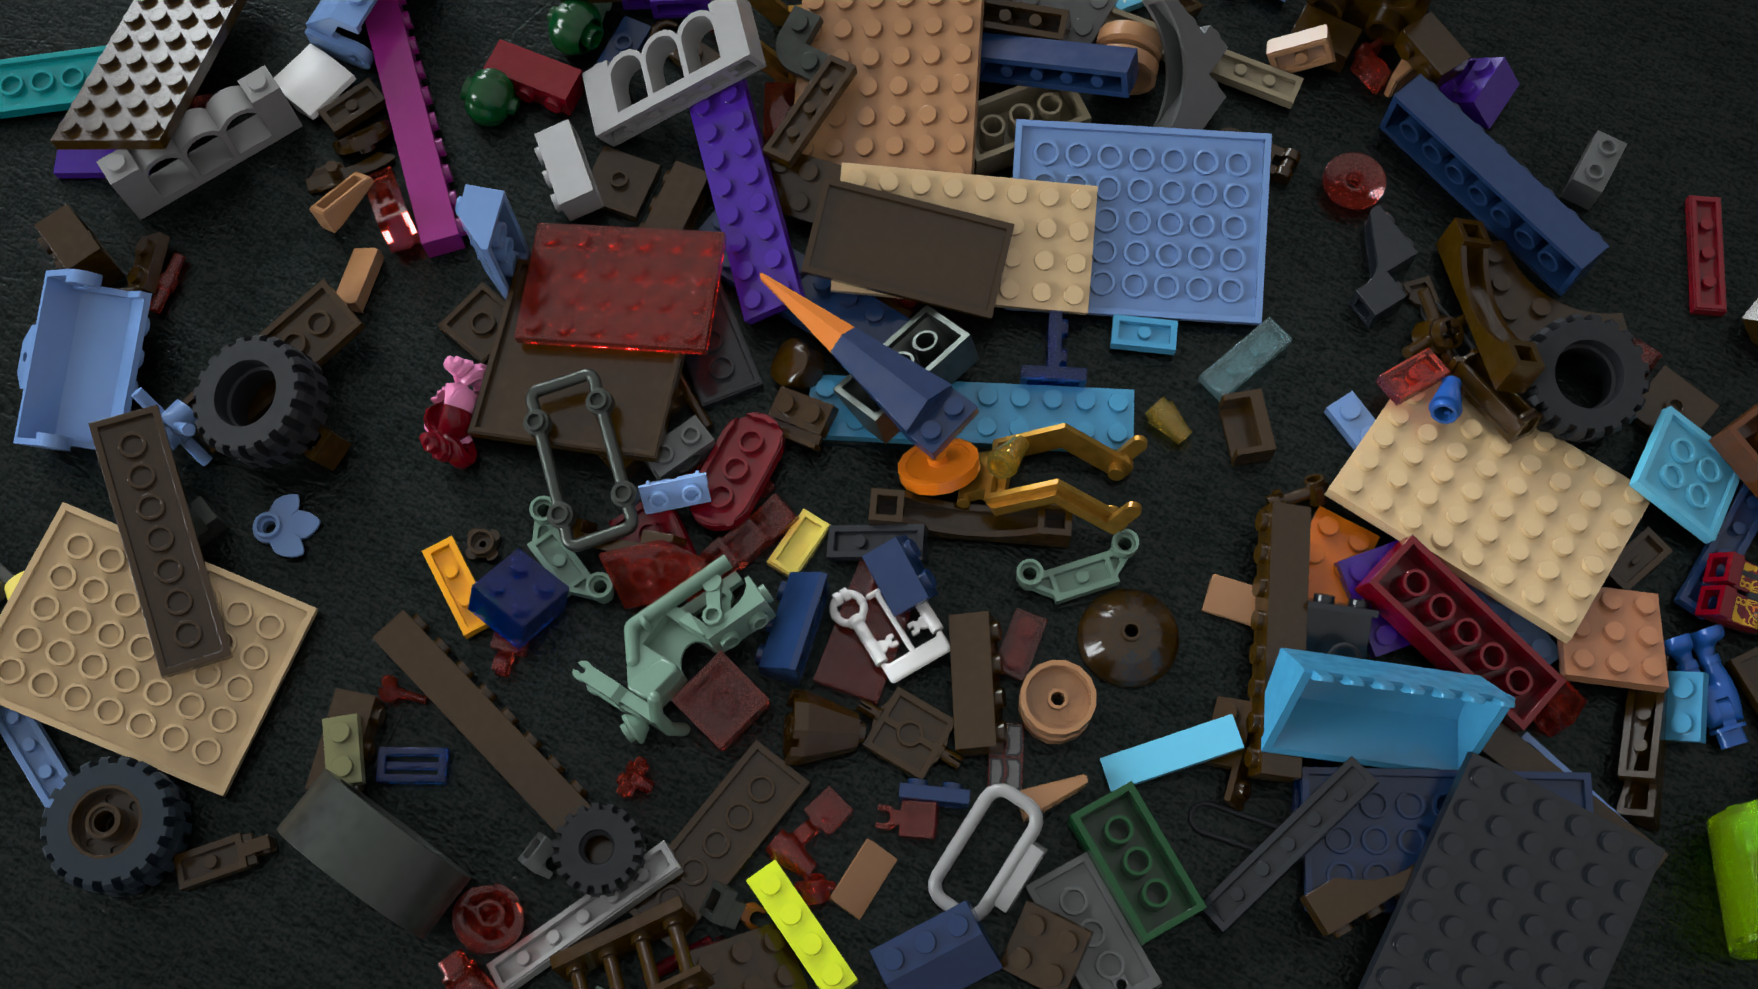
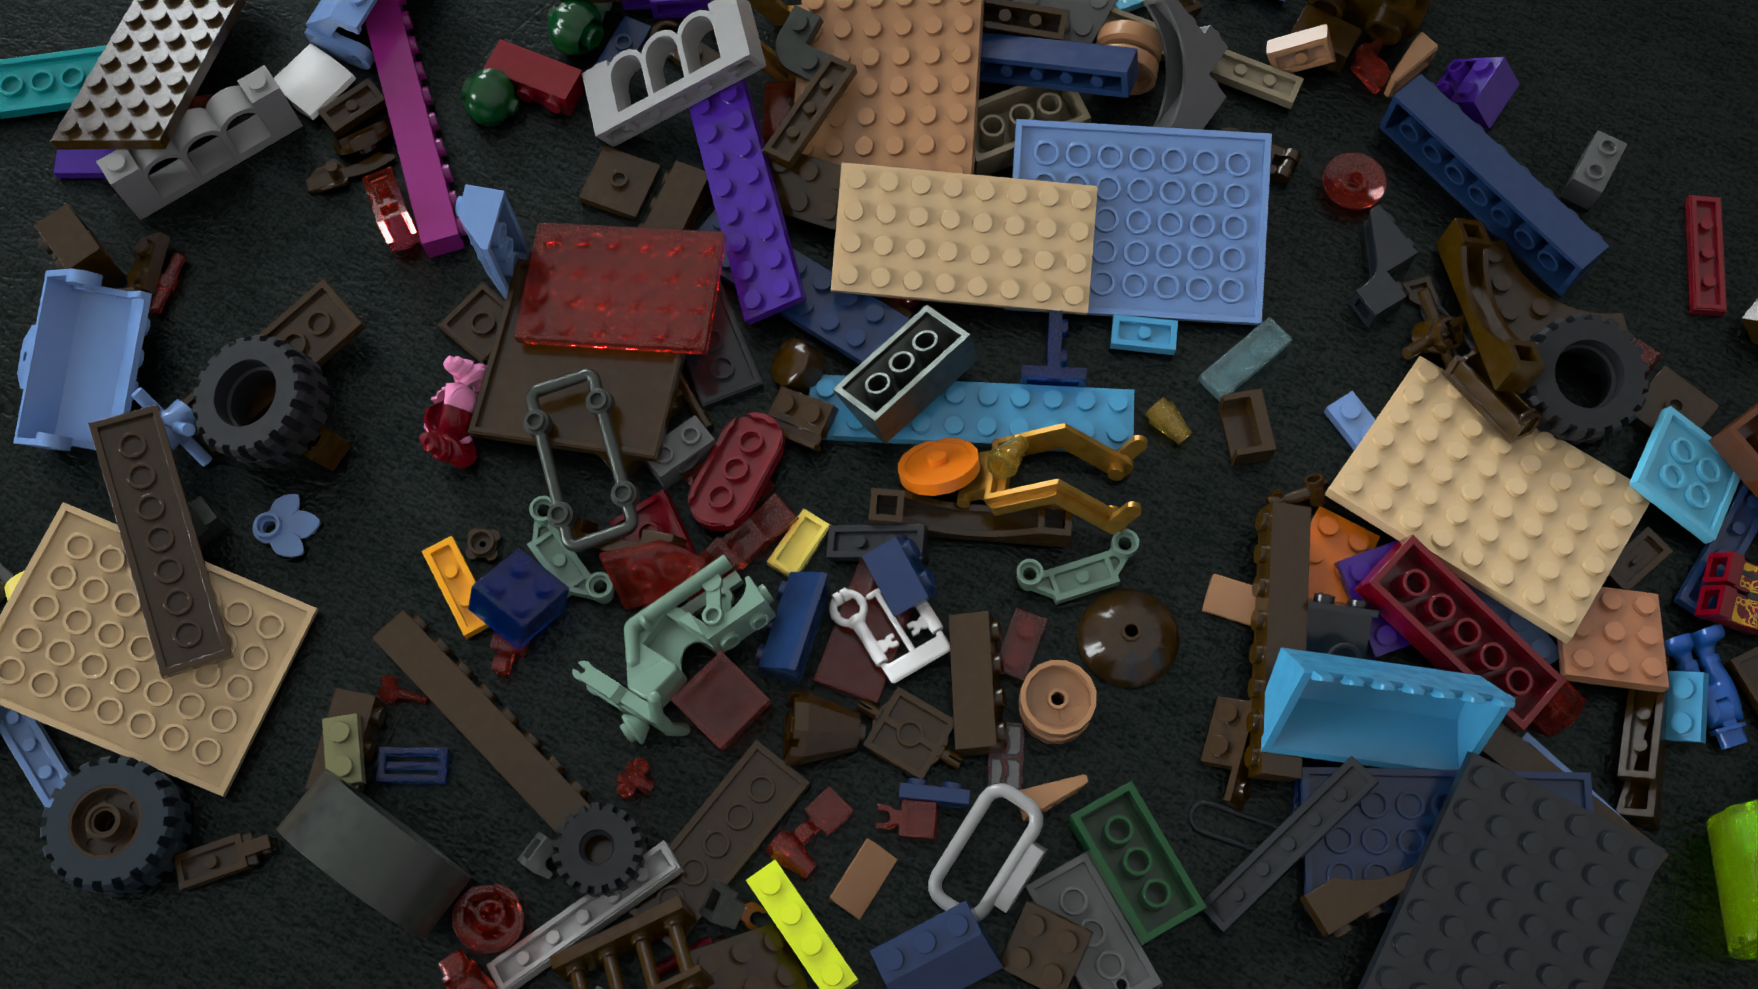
medium nougat slope [309,171,374,233] -> none
medium nougat slope [337,248,384,313] -> none
light grey brick [534,119,604,221] -> none
light blue hinge [638,470,712,515] -> none
dark blue plate [759,273,979,459] -> none
clear red plate [794,873,836,904] -> none
dark brown tile [801,177,1015,320] -> none
medium azure tile [1100,714,1245,792] -> none
clear red plate [1376,348,1450,406] -> none
dark brown brick [1394,11,1471,88] -> none
blue cone [1428,376,1463,424] -> none

